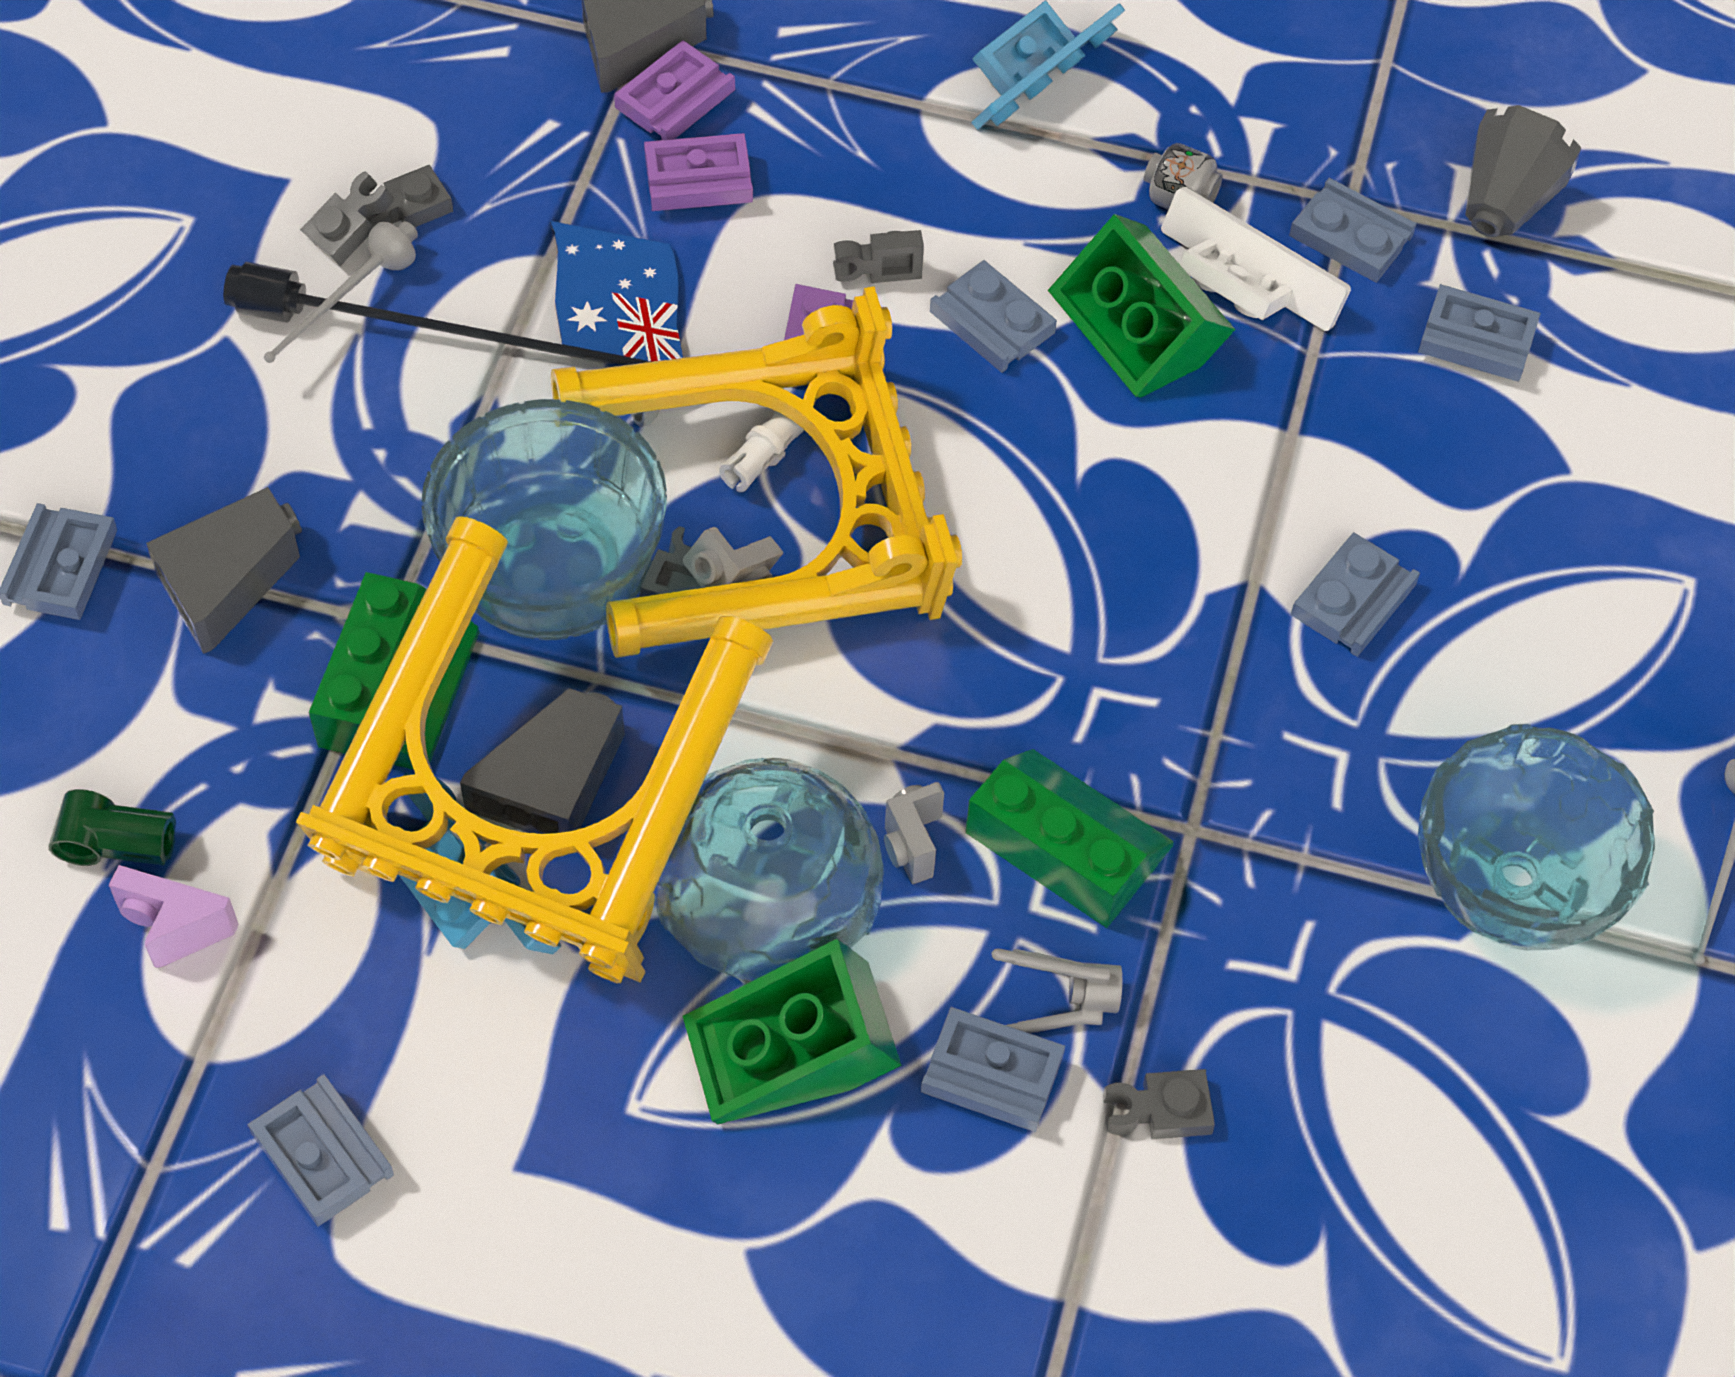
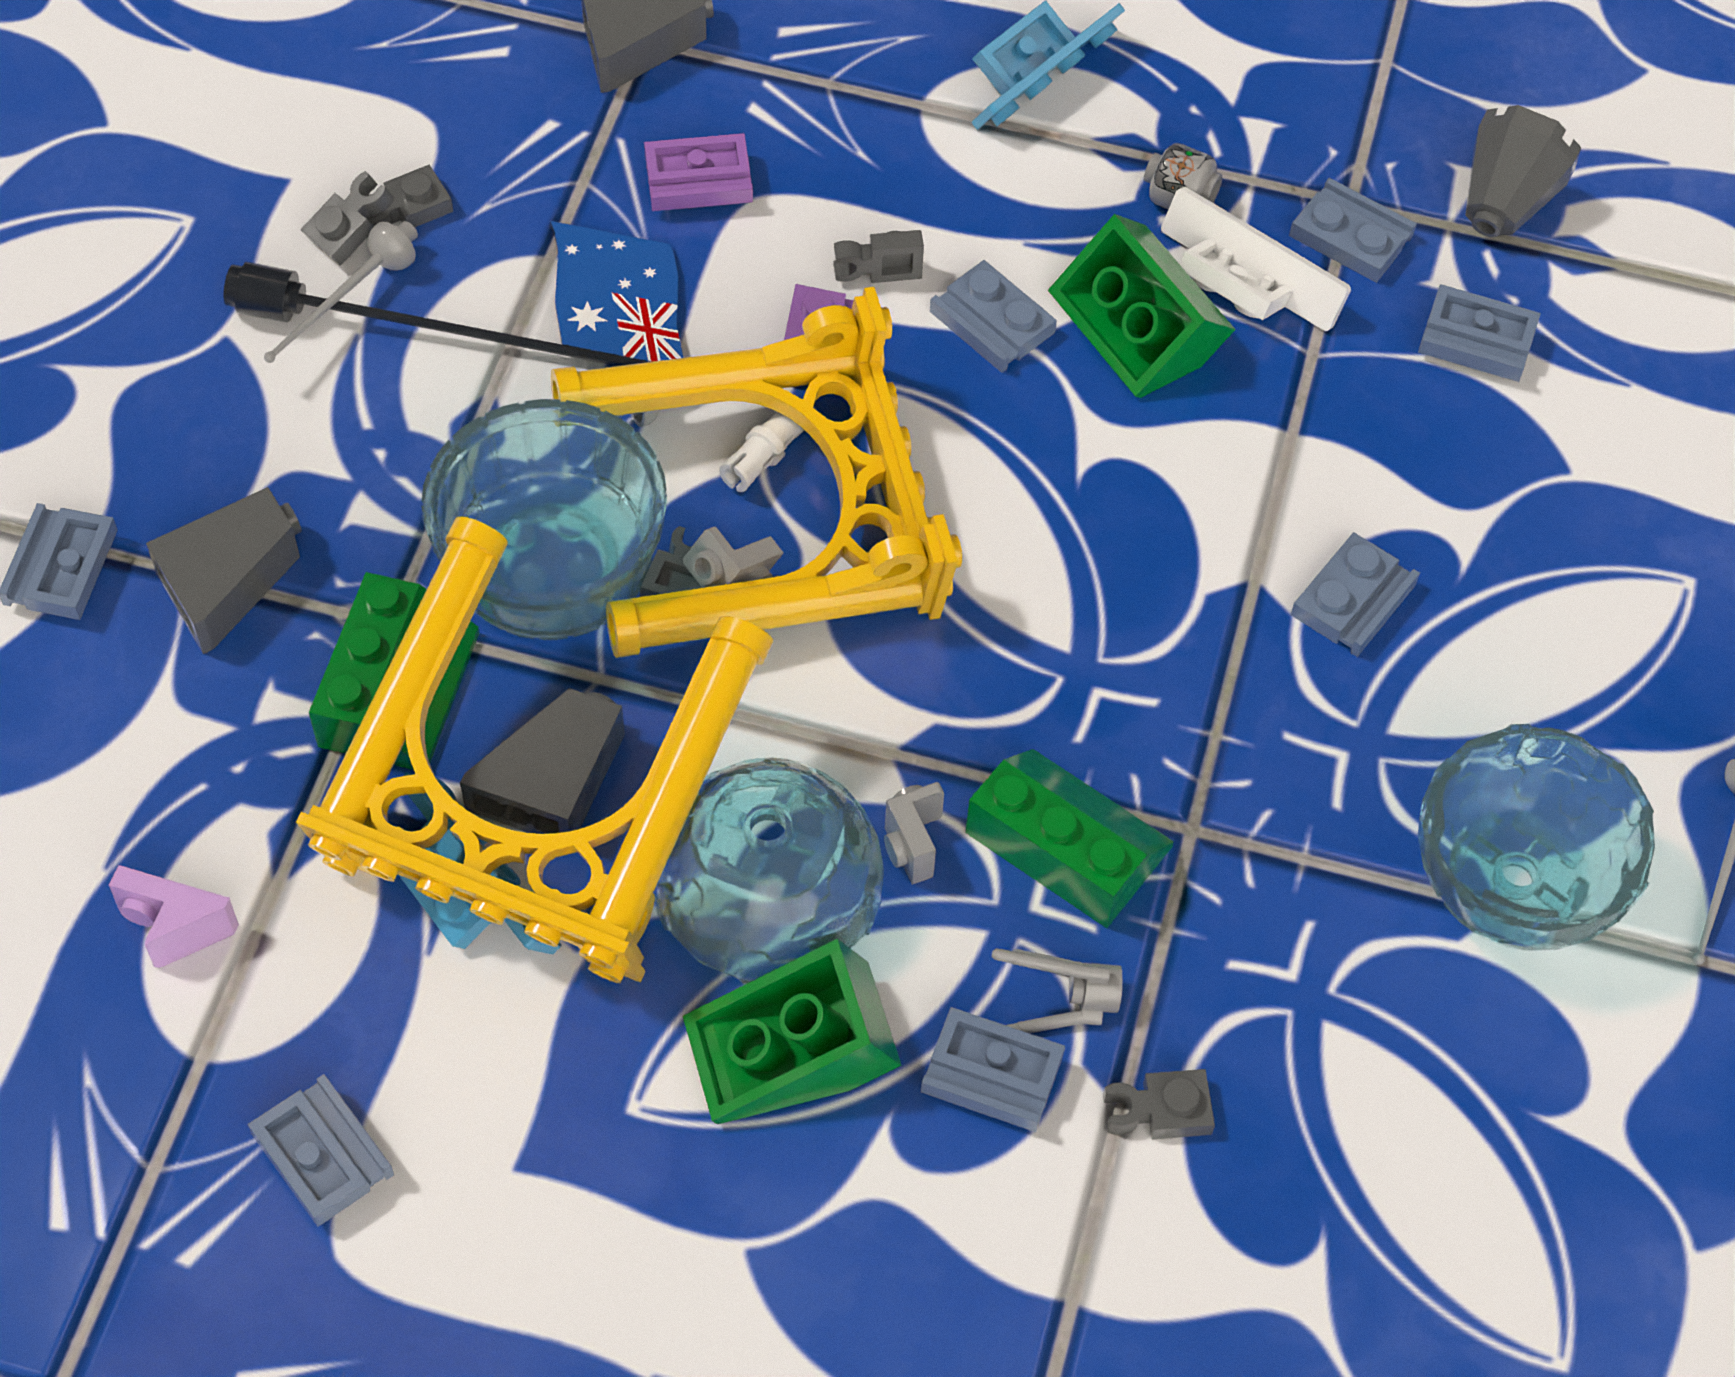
dark green piece [48,789,176,866] -> none
medium lavender plate [614,40,735,140] -> none

